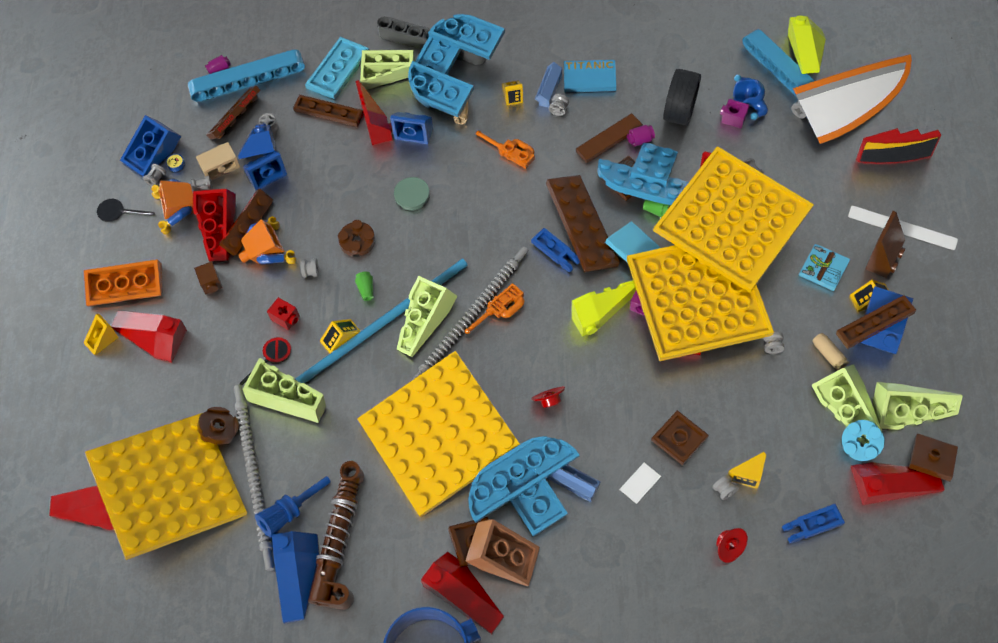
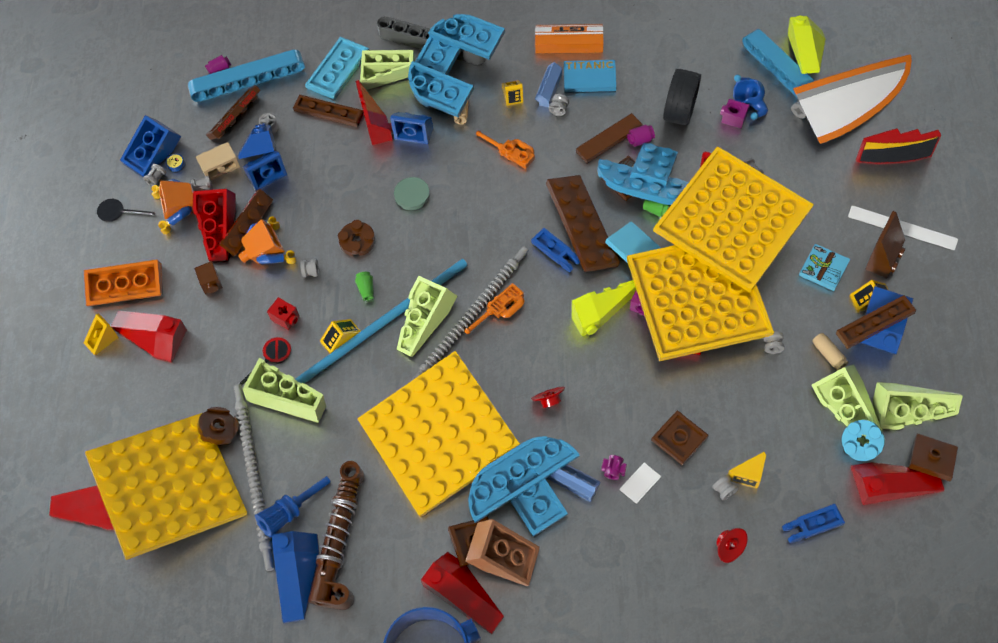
none -> orange slope [535,24,604,53]
none -> magenta gear [601,455,627,480]

